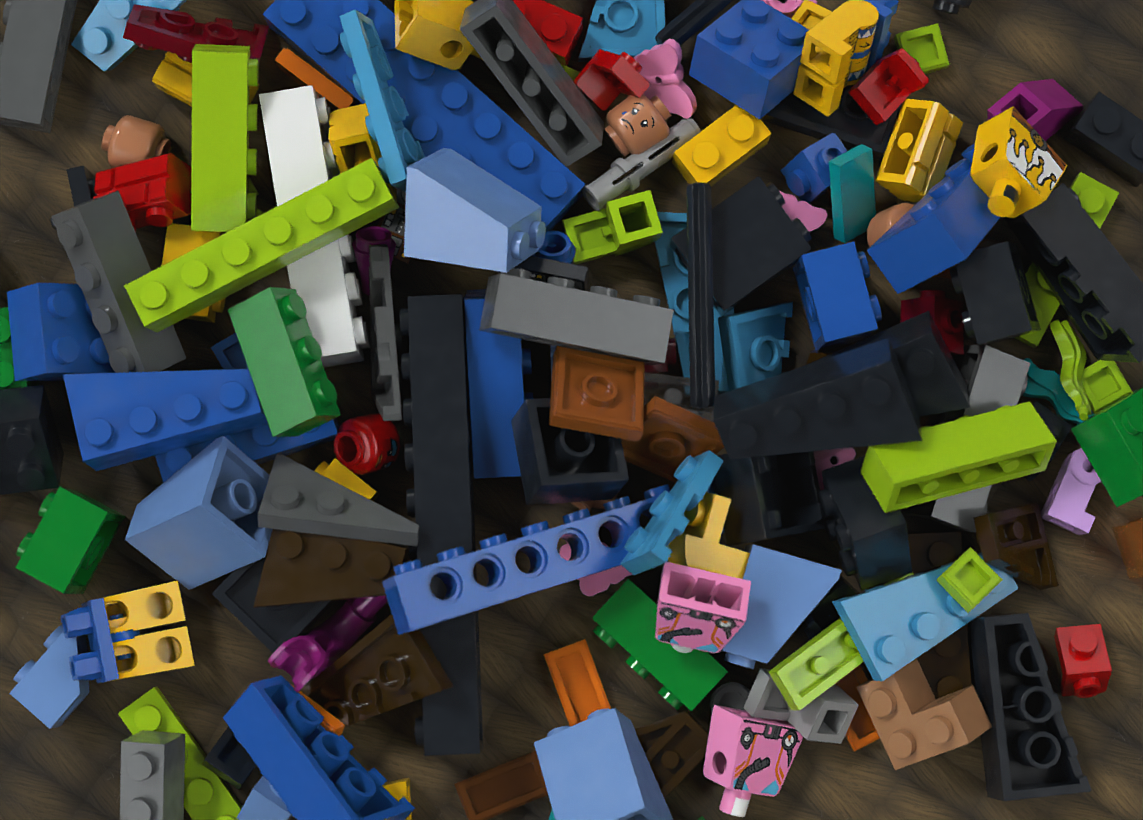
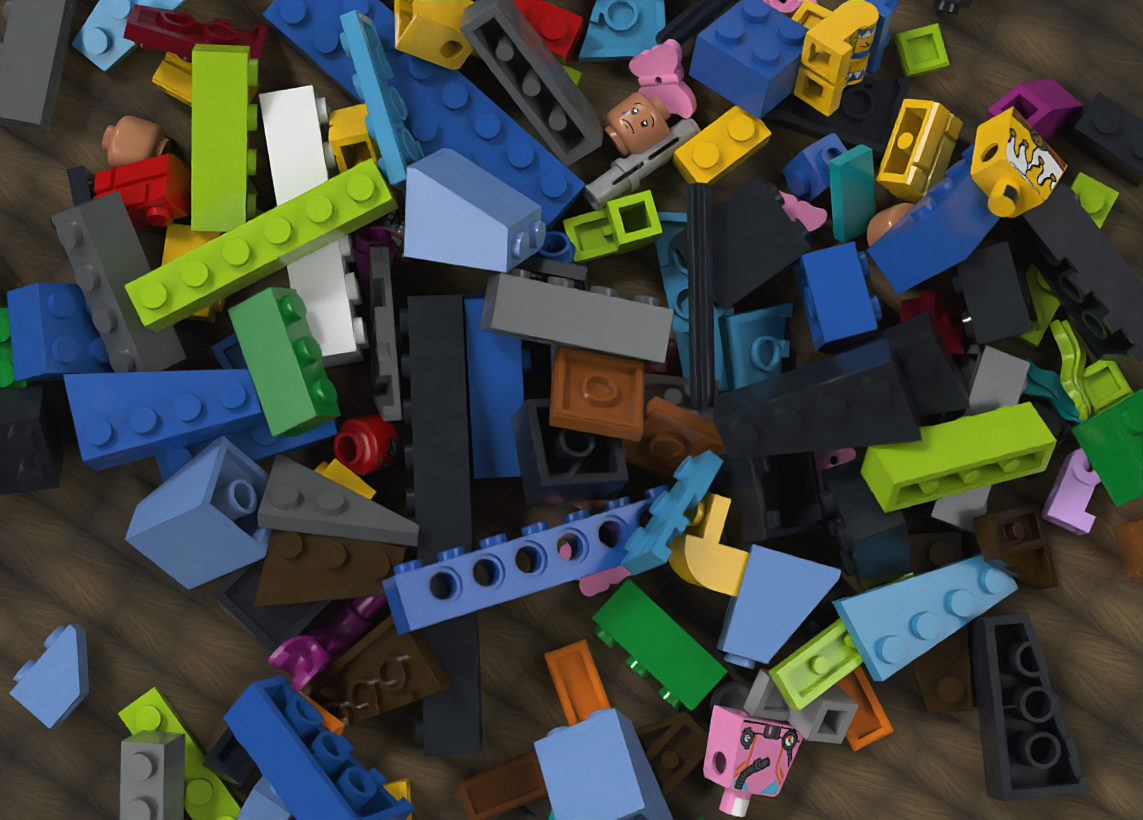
green brick [15,487,125,594] -> none
yellow hips [61,580,195,684] -> none
orange tile [275,48,357,110] -> none
red bracket [573,49,651,111] -> none
bright pink torso [655,562,751,653] -> none
red bracket [848,48,929,125] -> none
medium nougat brick [856,658,992,770] -> none
lime tile [936,547,1002,613] -> none
red bracket [1054,624,1112,698] -> none

